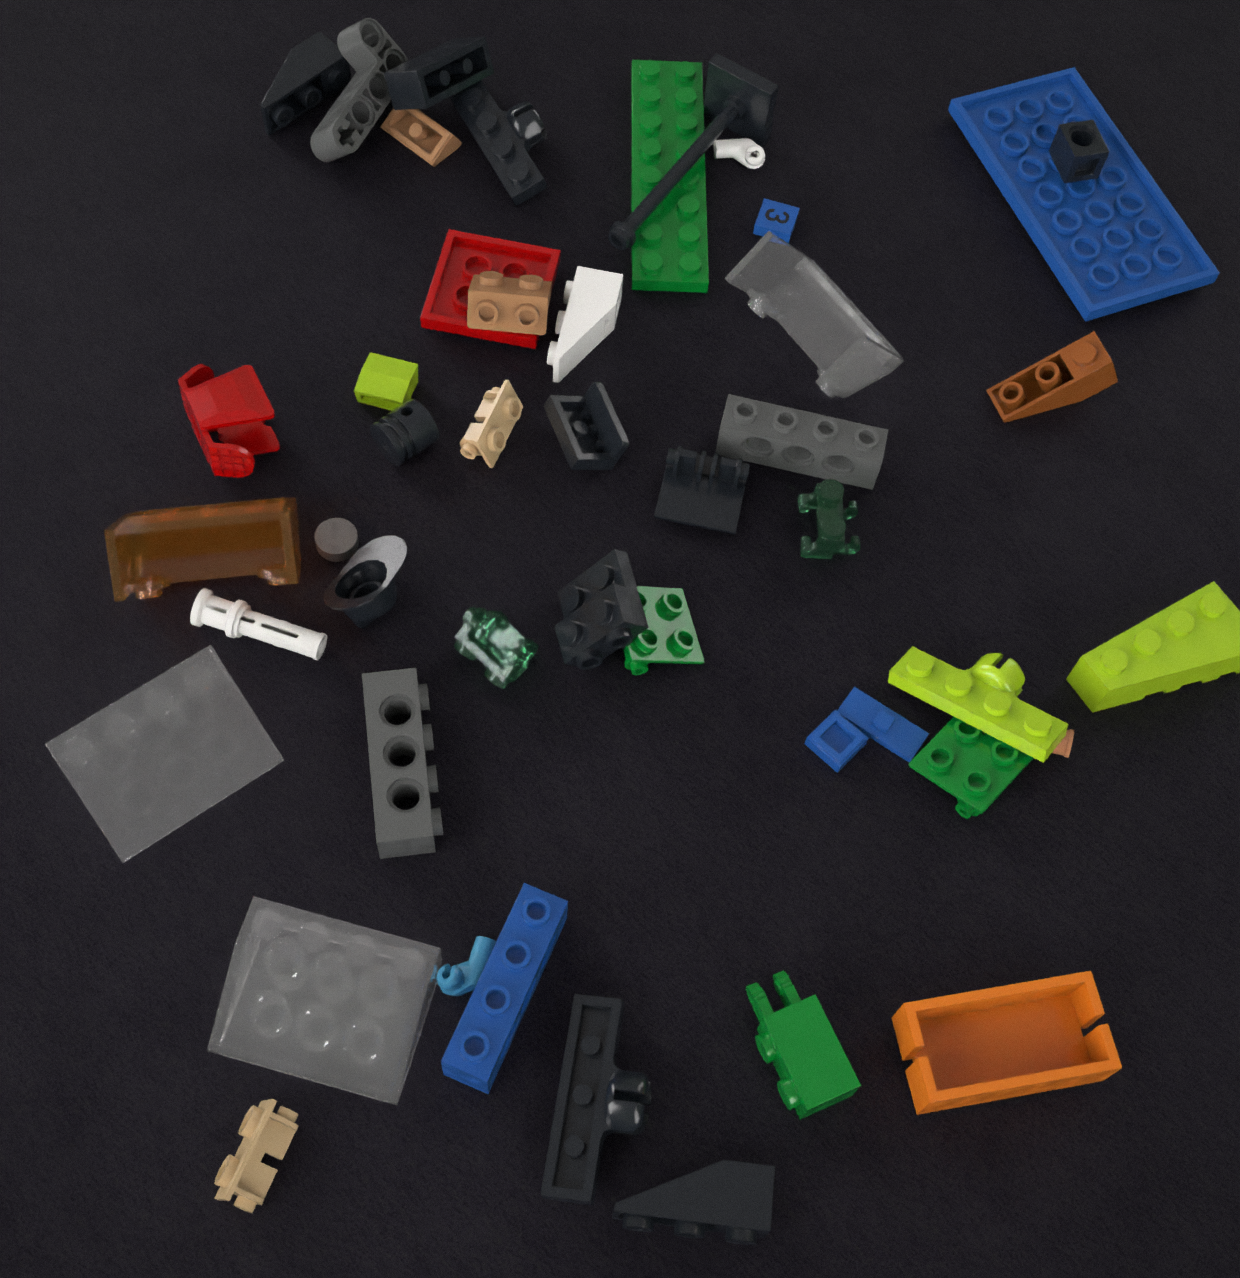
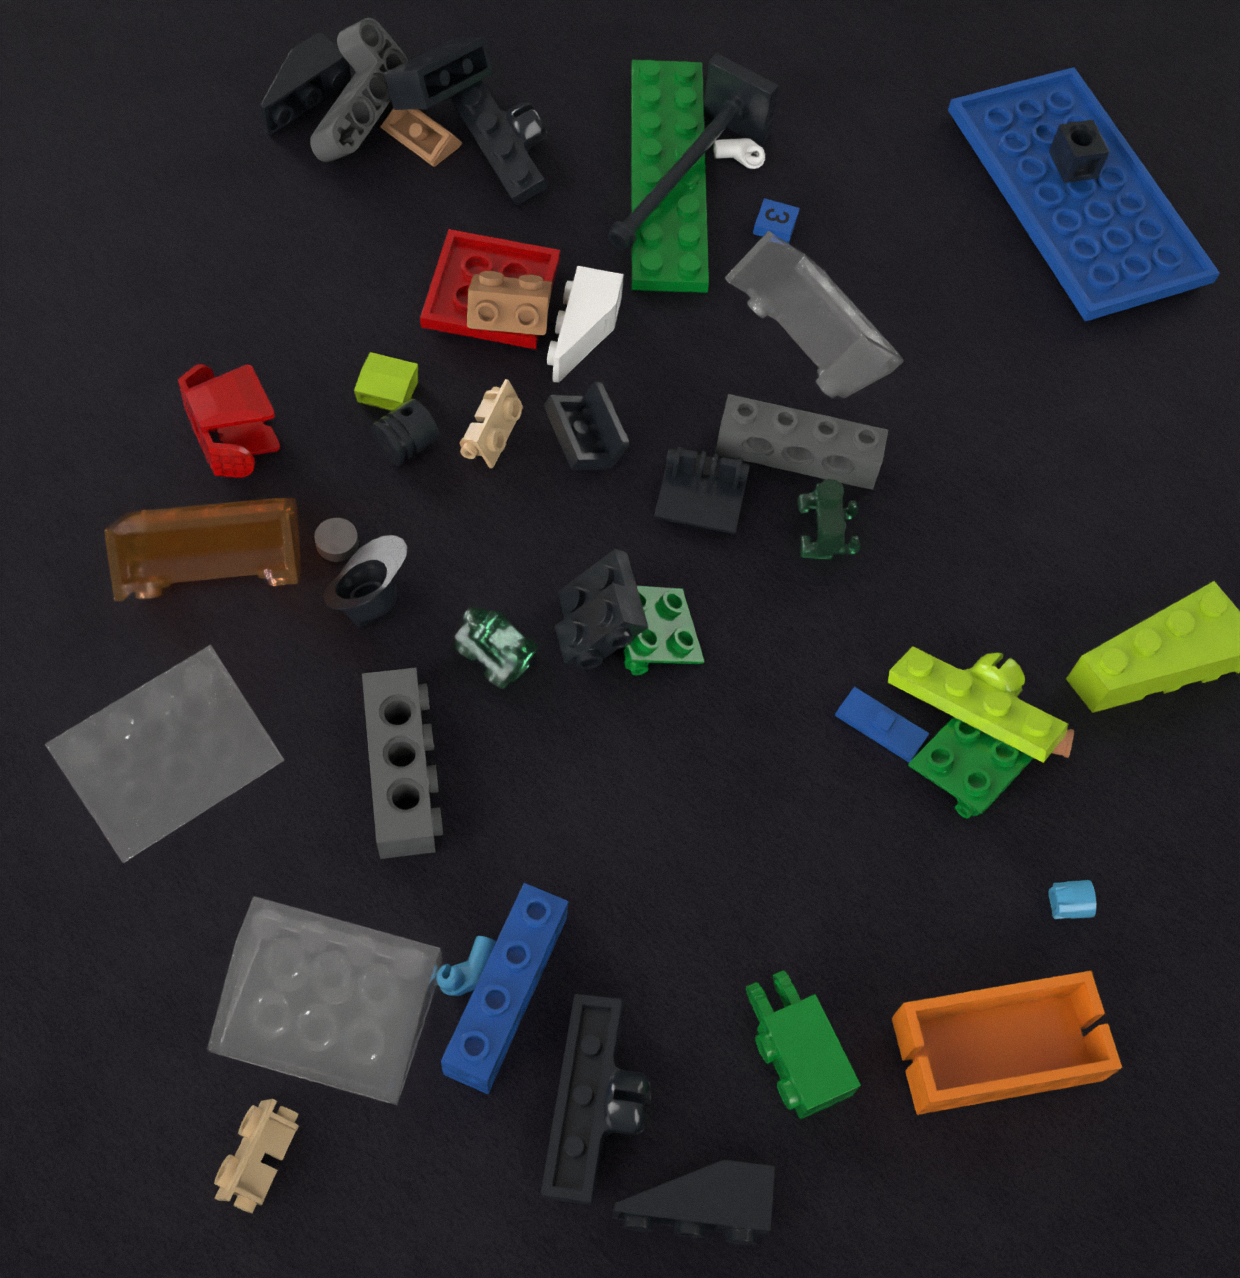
white pin [190,588,327,661] -> none
blue tile [804,710,869,773] -> none
dark orange slope [986,331,1118,423] -> none
none -> dark azure hose [1049,880,1096,919]

